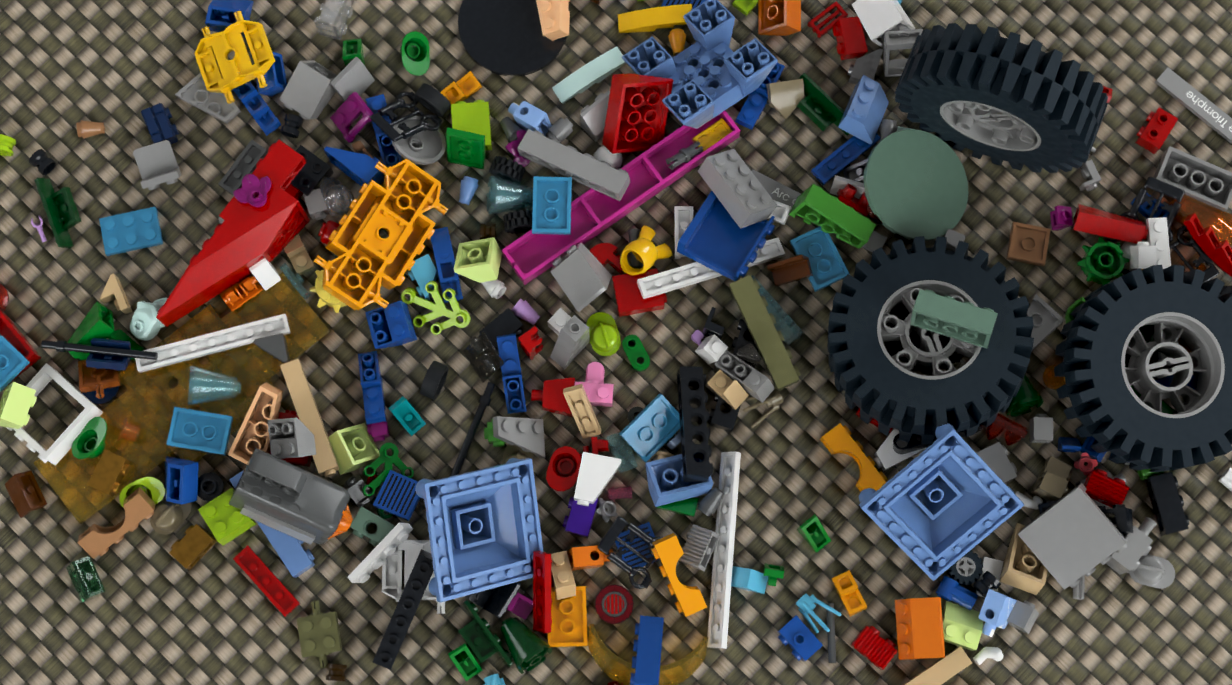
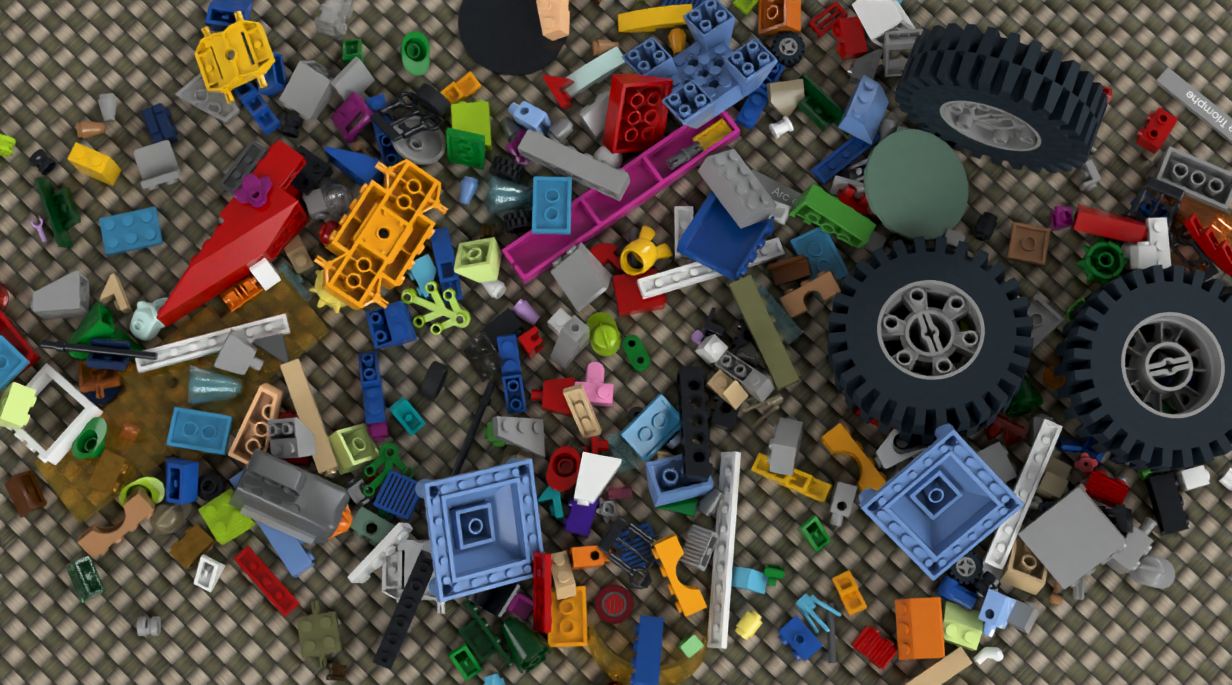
sand green brick [910,289,998,349] -> none
none -> light grey slope [30,271,90,320]
none -> yellow brick [67,142,121,186]
none -> light grey cone [98,94,117,122]
none -> light grey wheel [137,616,161,636]
none -> white slope [194,554,226,592]
none -> light grey torso [214,329,264,375]
none -> teal slope [537,486,564,520]
none -> red slope [542,75,575,110]
none -> medium nougat cone [591,39,619,57]
none -> slope [676,633,703,658]
none -> light yellow brick [734,610,762,641]
none -> yellow slope [751,453,833,504]
none -> light grey brick [767,416,803,476]
none -> white bush [769,116,794,139]
none -> black wheel [771,31,805,67]
none -> medium nougat arch [780,270,841,319]
none -> light grey torso [828,480,857,527]
none -> black brick [973,212,998,241]
none -> white plate [983,419,1063,570]
none -> medium nougat hand [1049,579,1064,606]
none -> white brick [1176,465,1210,492]

